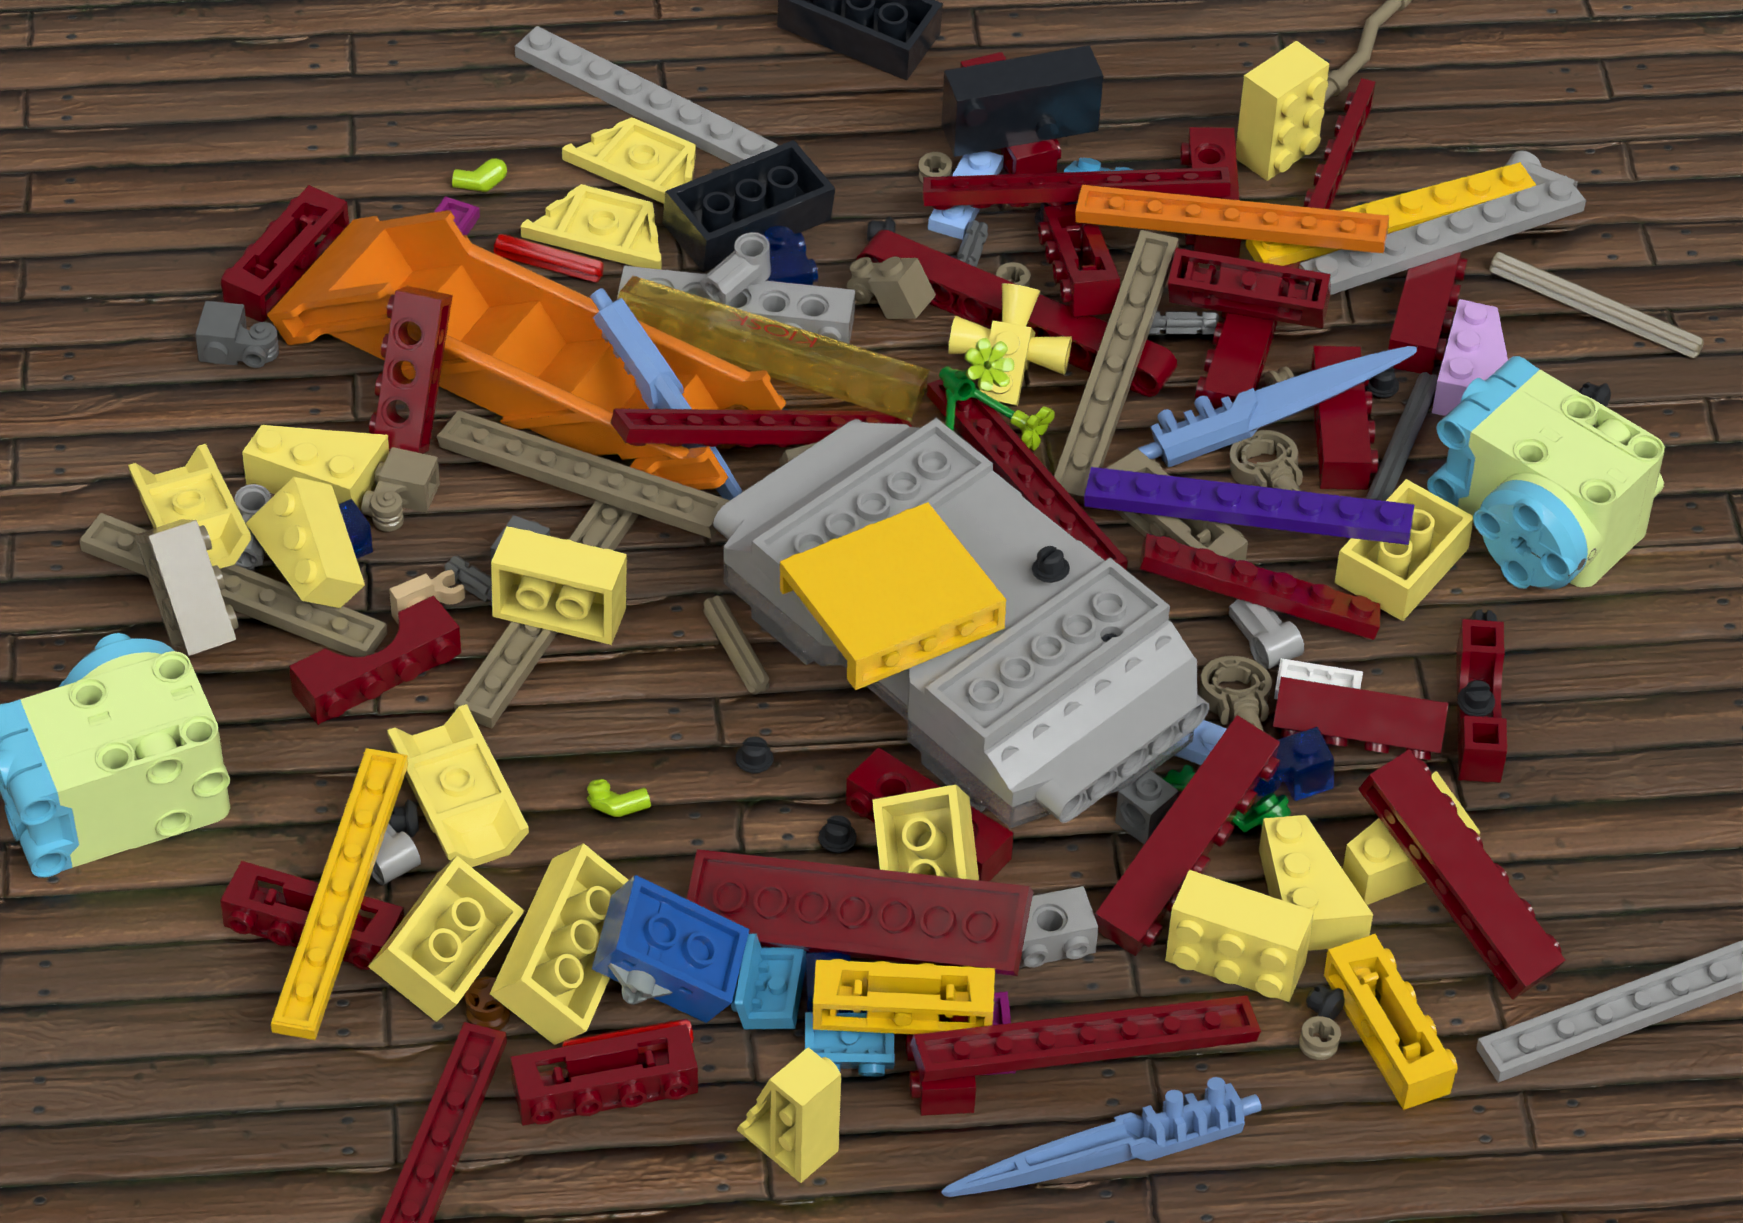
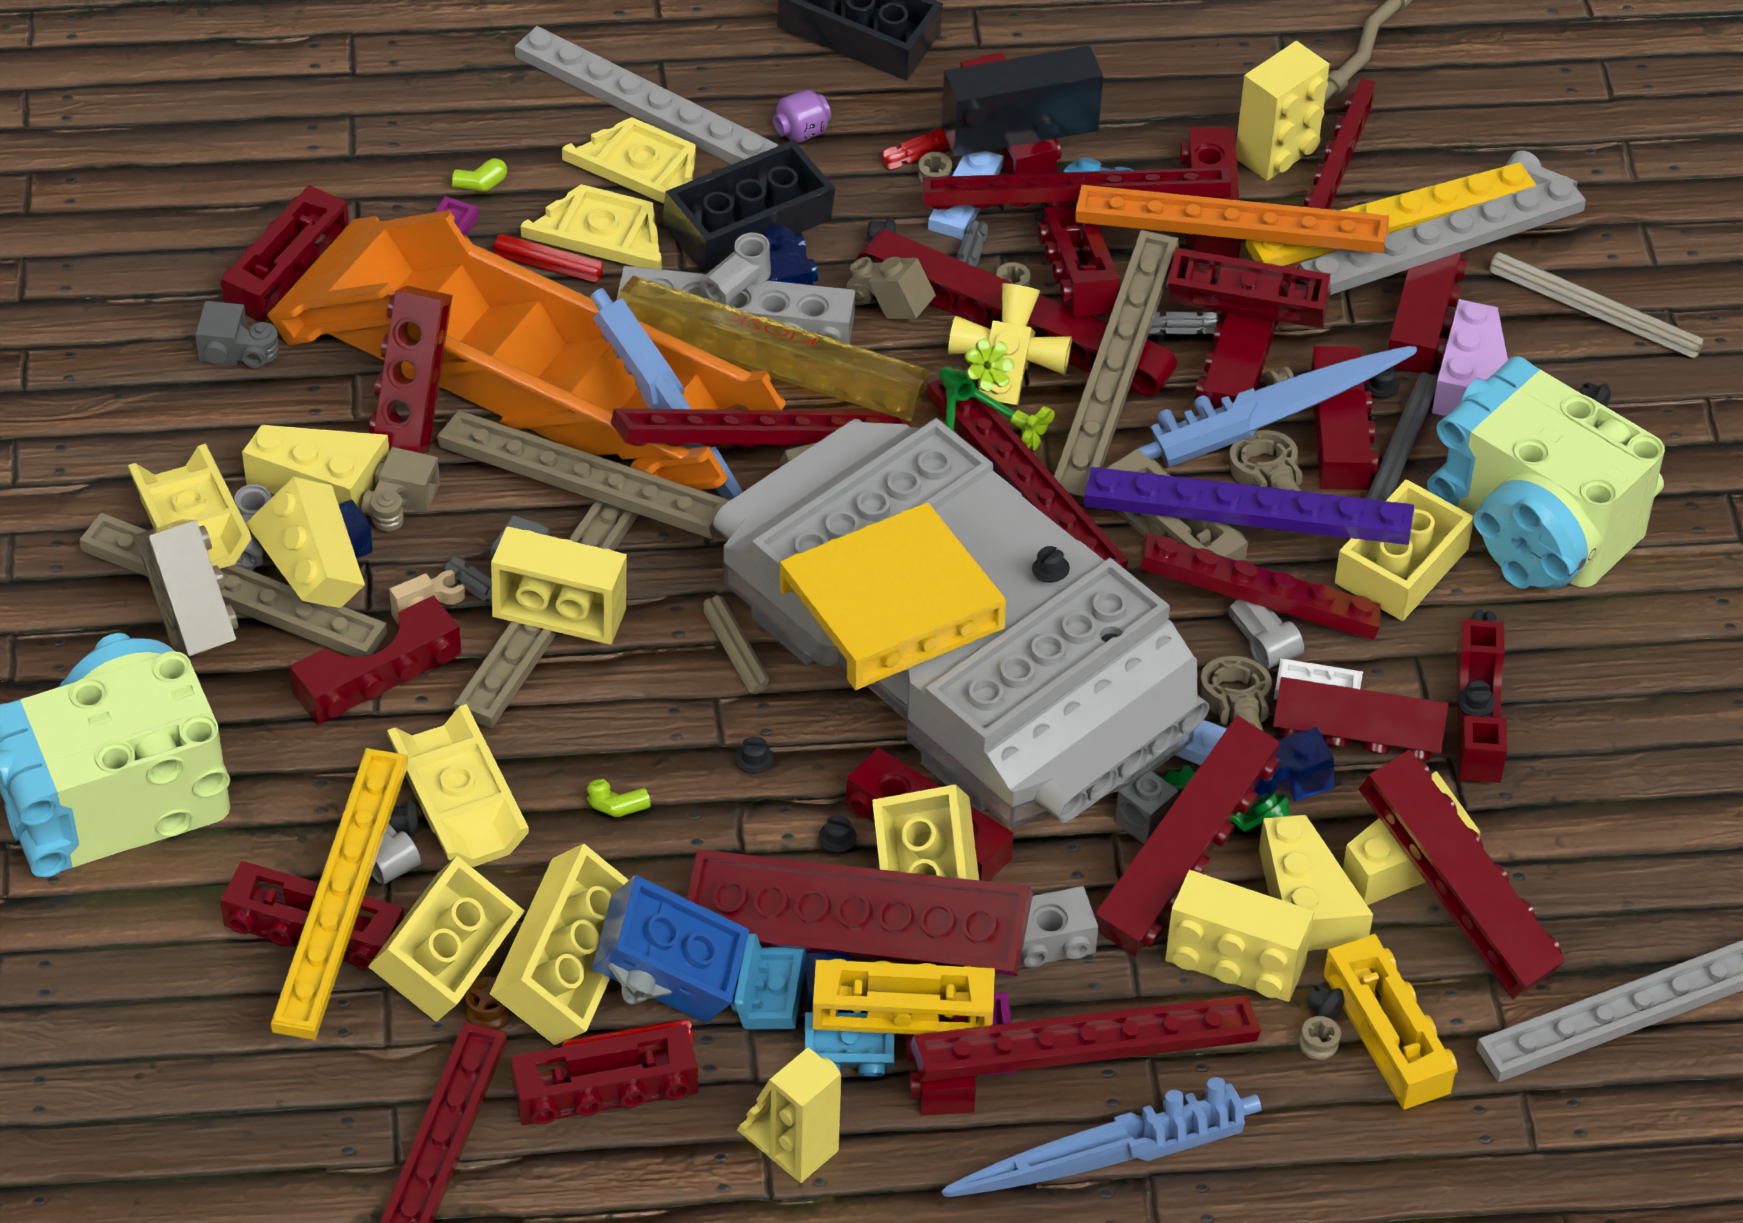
none -> medium lavender head [773,89,831,144]
none -> red axle [881,128,950,171]

